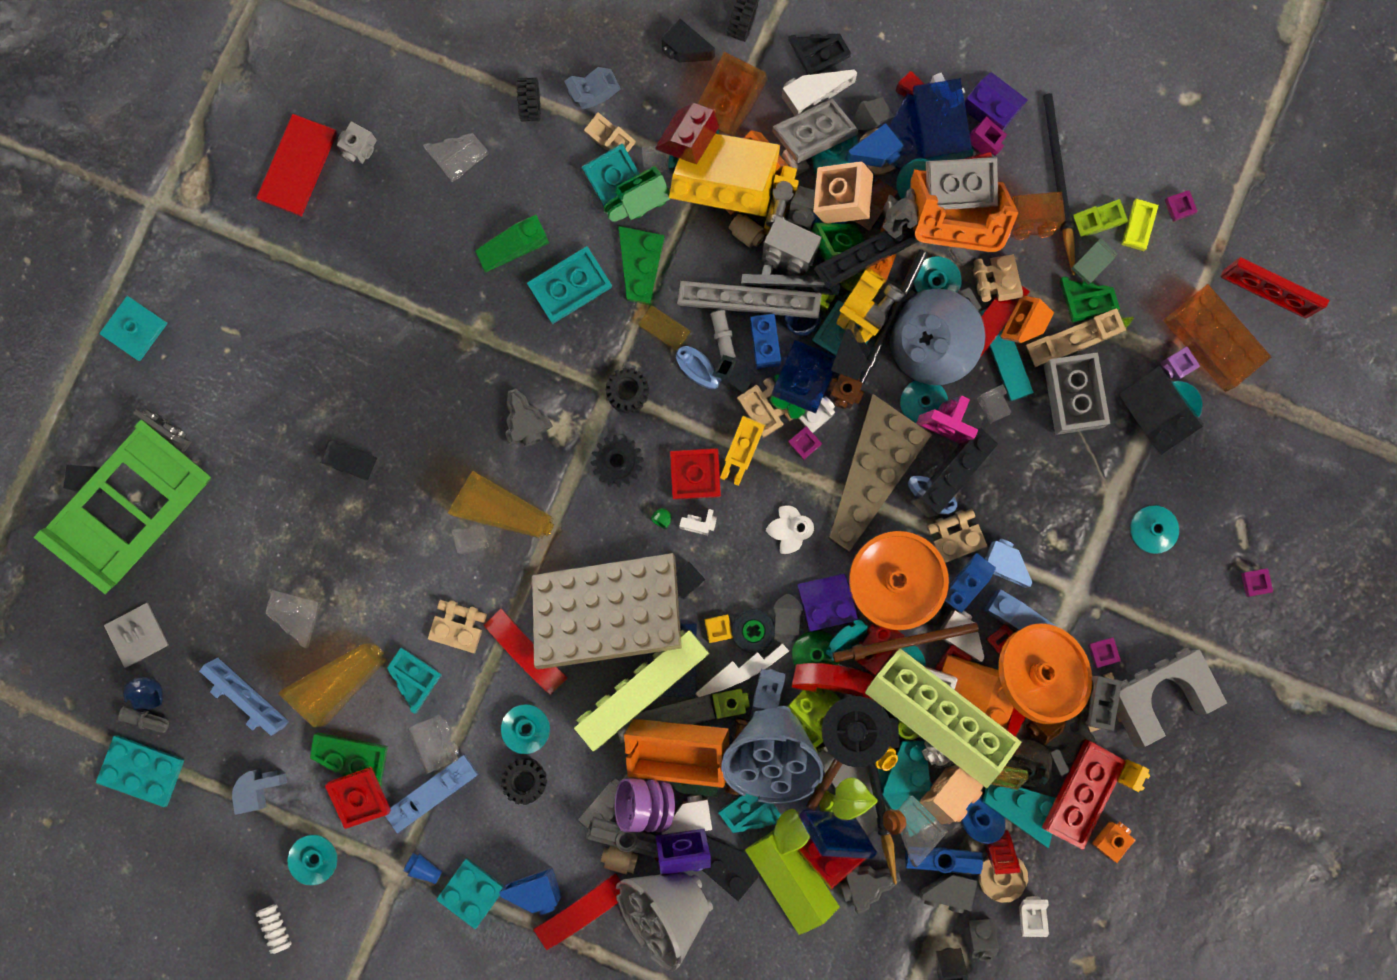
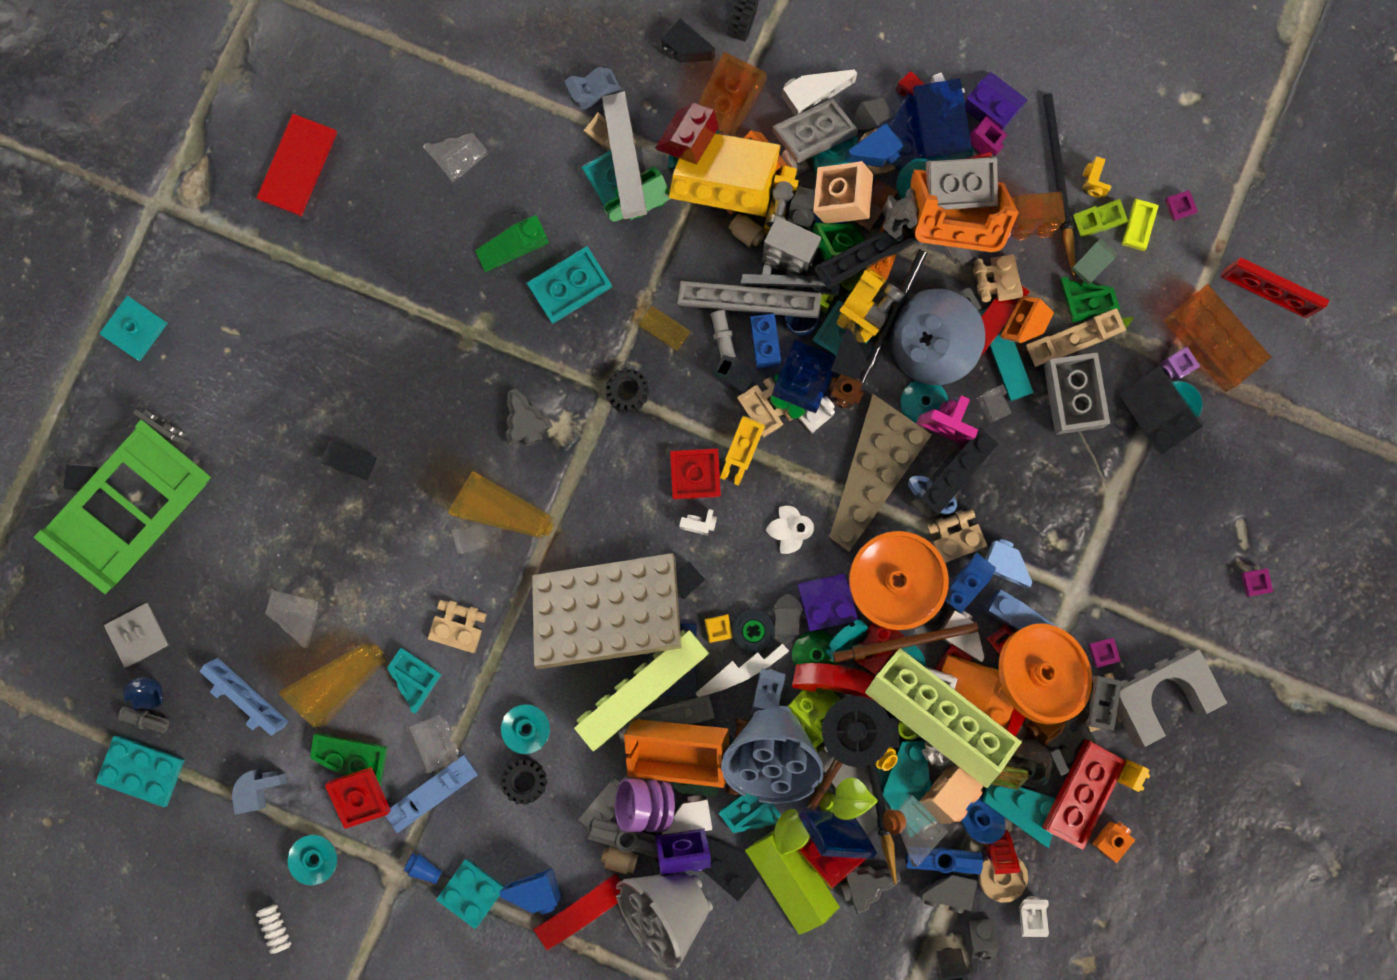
light grey brick [337,121,377,164] -> none
red slope [484,608,568,695] -> none
black tyre [517,77,541,122] -> none
black gear [591,435,644,488] -> none
green wing [619,226,665,305] -> none
green hinge [650,508,671,529] -> none
medium blue arm [676,346,719,389] -> none
lime brick [712,688,750,719] -> none
black wing [788,34,851,75] -> none
magenta plate [788,426,822,461] -> none
teal dish [914,256,961,293] -> none
teal dish [1130,506,1179,554] -> none
none -> light grey tile [602,91,647,219]
none -> yellow bracket [1082,156,1111,197]

